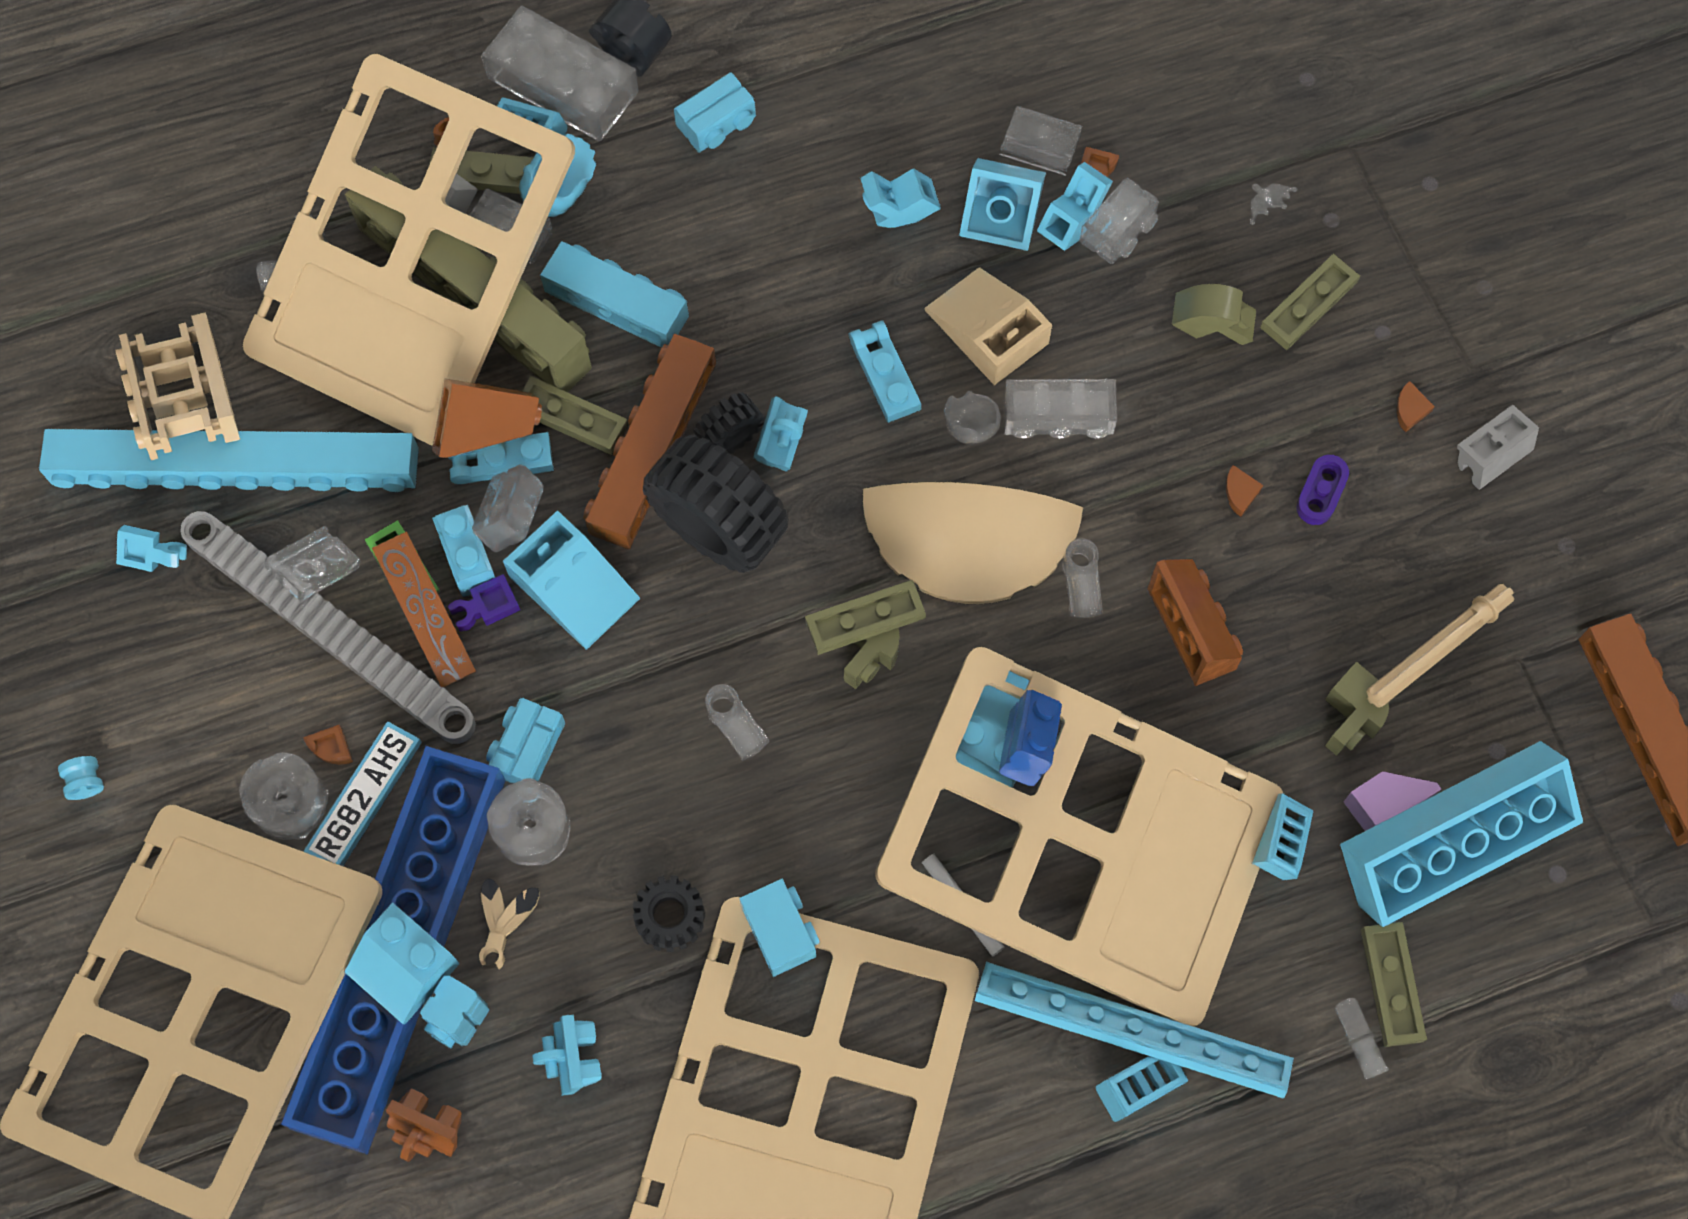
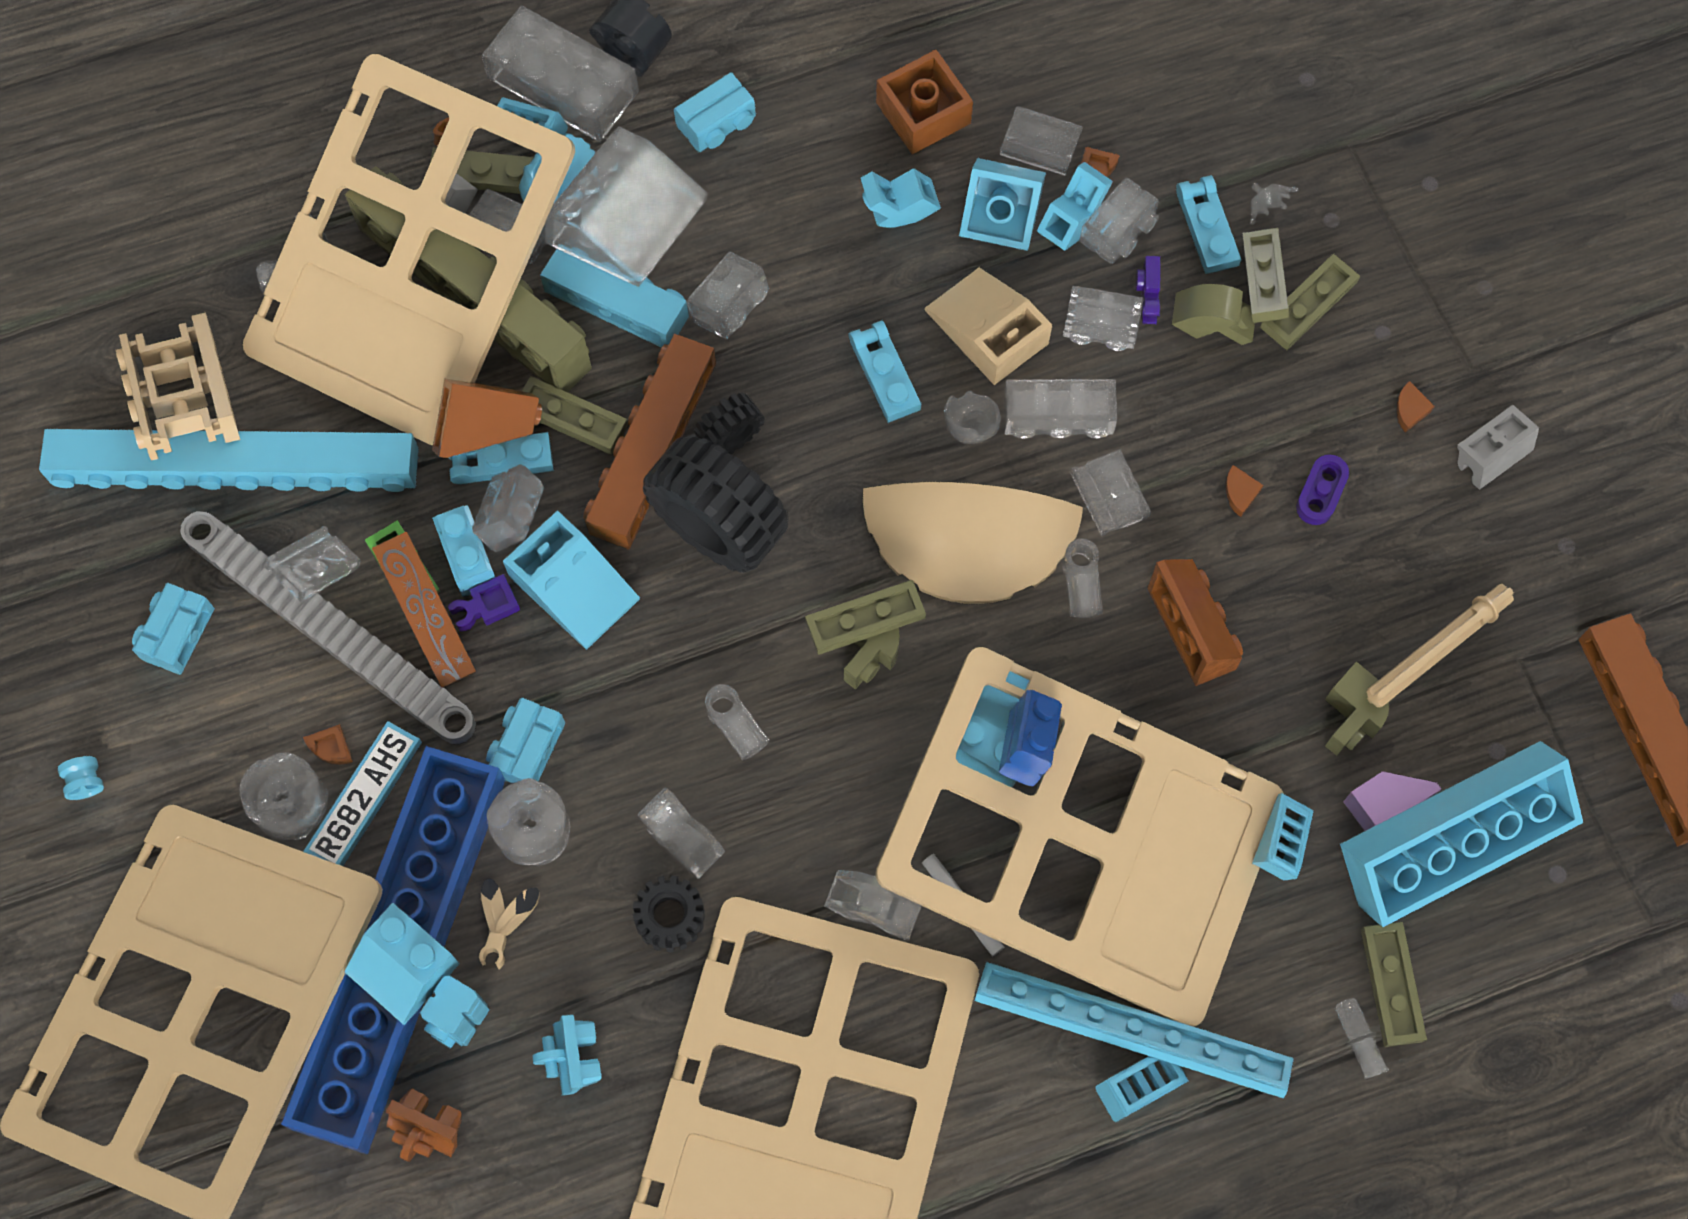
medium azure plate [116,525,187,572] -> none
medium azure brick [739,879,820,977] -> none
medium azure hips [753,396,808,471] -> none
none -> medium azure brick [132,583,215,675]
none -> clear slope [545,126,708,287]
none -> clear brick [637,787,725,879]
none -> clear brick [686,251,770,339]
none -> clear brick [824,870,921,940]
none -> dark orange brick [876,49,973,155]
none -> clear brick [1063,285,1143,351]
none -> clear plate [1071,449,1151,536]
none -> dark purple plate [1135,256,1160,325]
none -> medium azure plate [1176,175,1241,274]
none -> olive plate [1243,228,1290,323]

